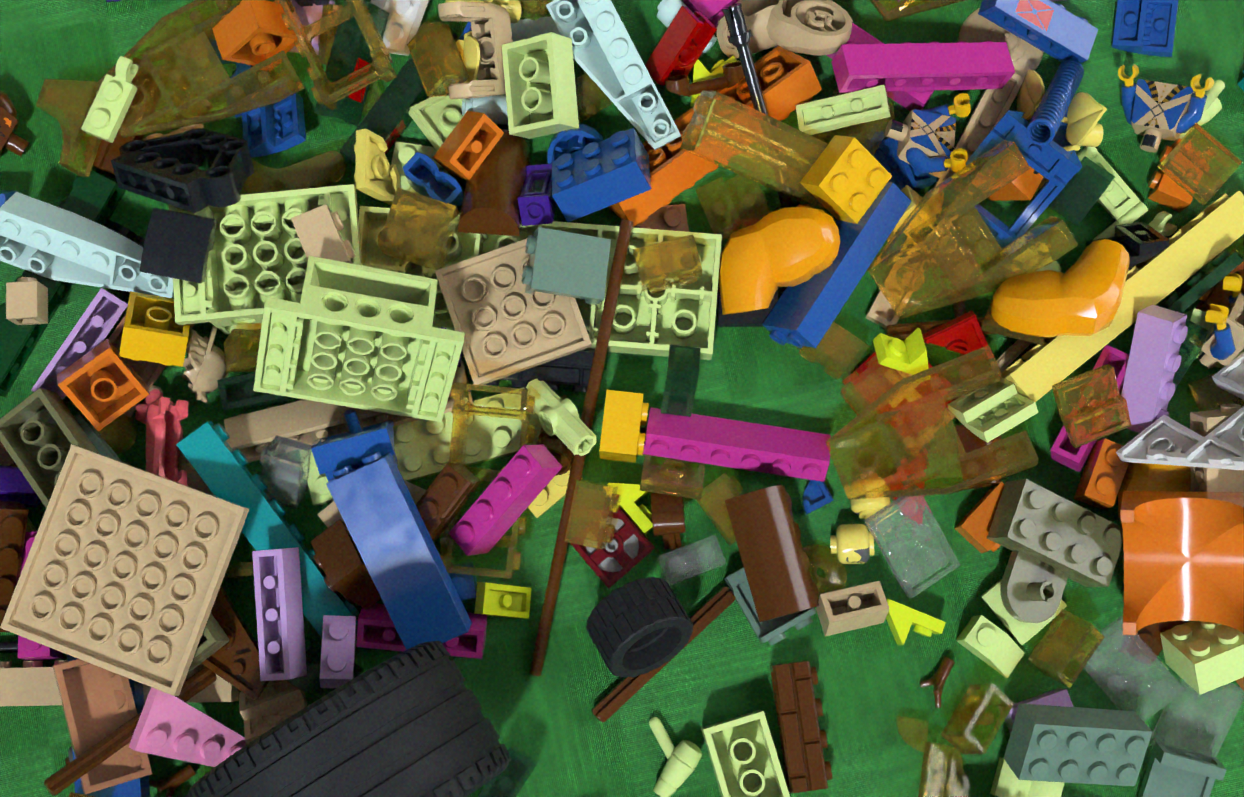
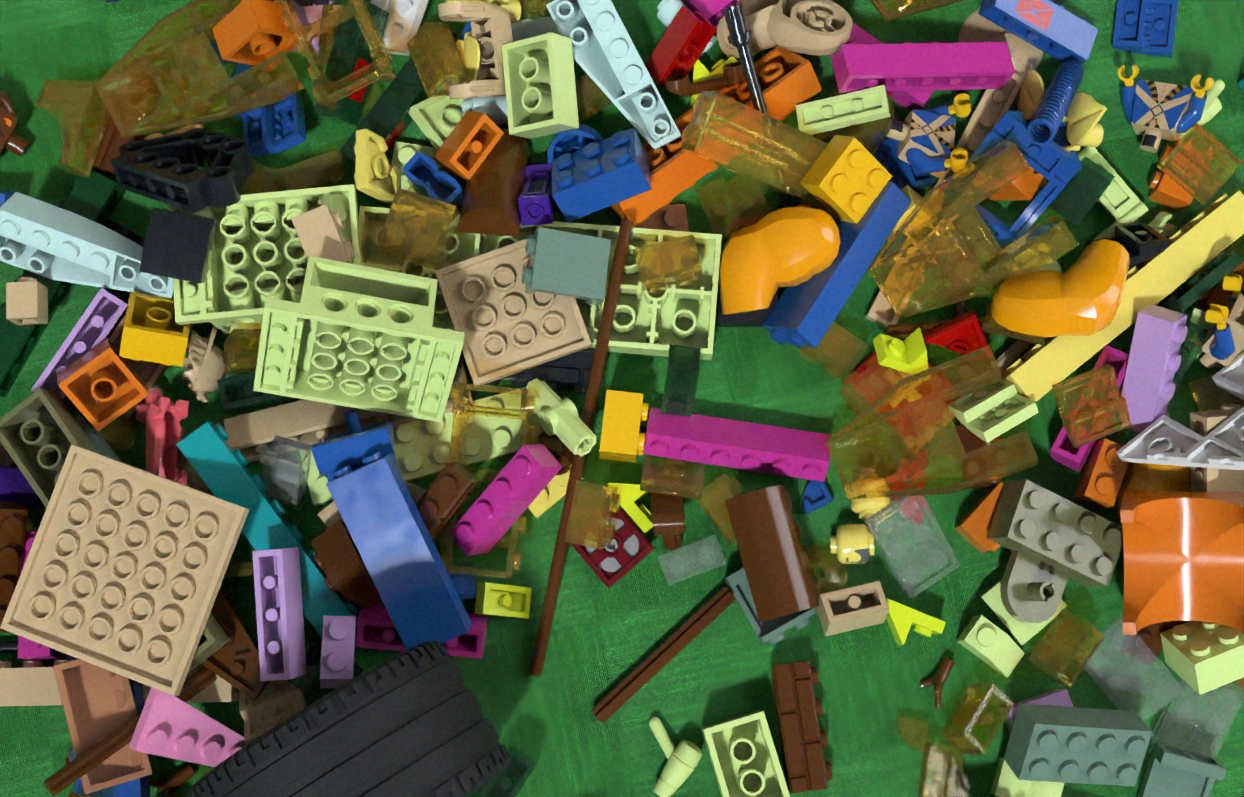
yellowish green plate [81,56,139,143] -> none
black tyre [586,577,693,678] -> none

